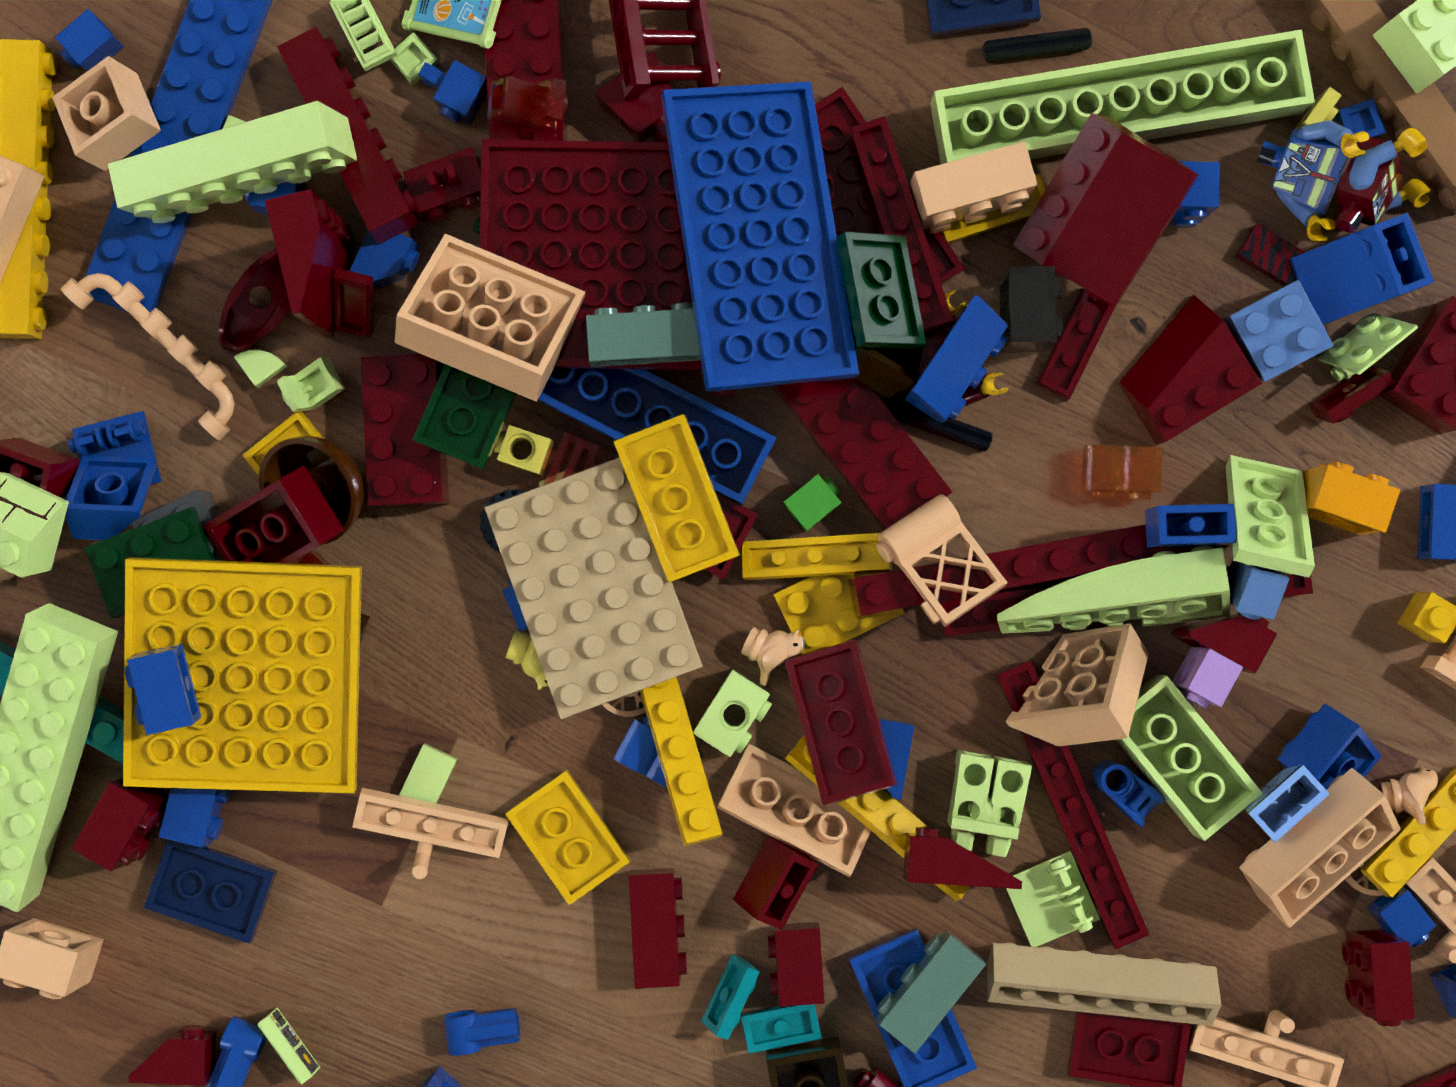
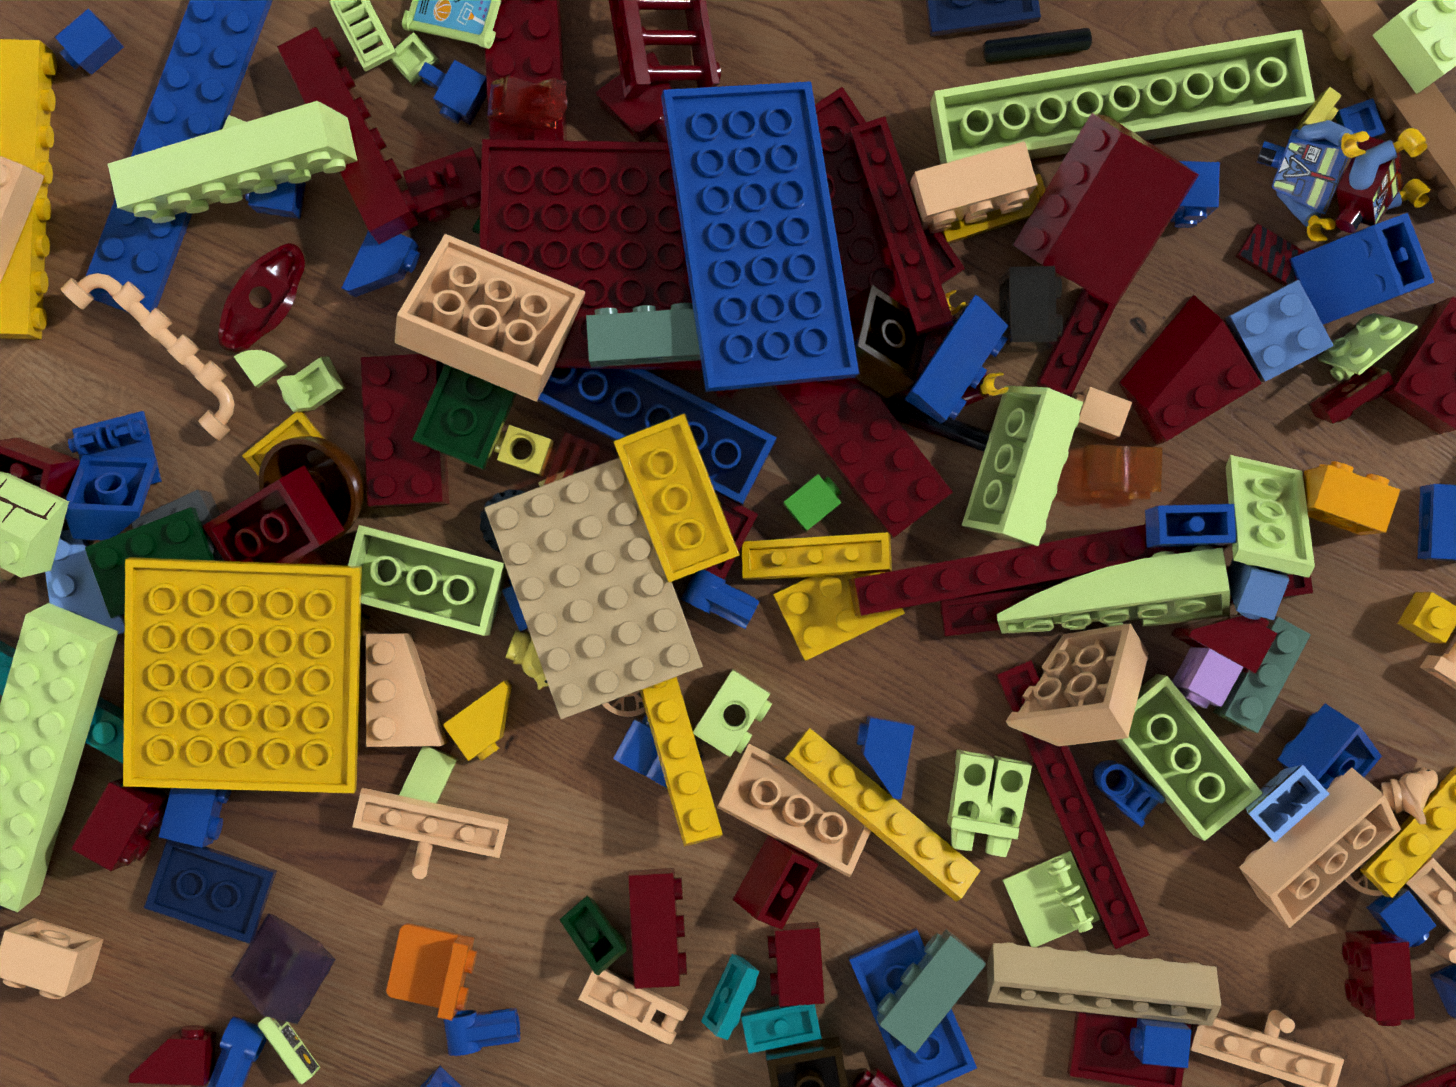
light nougat brick [52,56,161,171] -> none
blue brick [125,643,202,735] -> none
dark red slope [265,189,354,338] -> none
dark red tile [333,268,374,338] -> none
yellow plate [505,770,631,905] -> none
light nougat animal [741,627,805,686] -> none
dark red plate [785,639,898,806] -> none
dark green plate [836,232,926,349] -> none
light nougat piece [876,493,1008,627] -> none
dark red slope [903,827,1022,889] -> none
none -> light blue wing [45,530,125,634]
none -> clear purple slope [231,913,336,1024]
none -> yellowish green brick [348,525,507,636]
none -> light nougat wedge [366,633,448,747]
none -> orange bracket [386,923,477,1020]
none -> yellow slope [443,680,512,761]
none -> dark green slope [559,895,627,975]
none -> light nougat plate [578,968,689,1044]
none -> blue piece [680,569,760,629]
none -> yellowish green brick [961,385,1083,546]
none -> light nougat brick [1074,387,1132,440]
none -> blue brick [1130,1018,1191,1068]
none -> sand green brick [1213,616,1311,733]

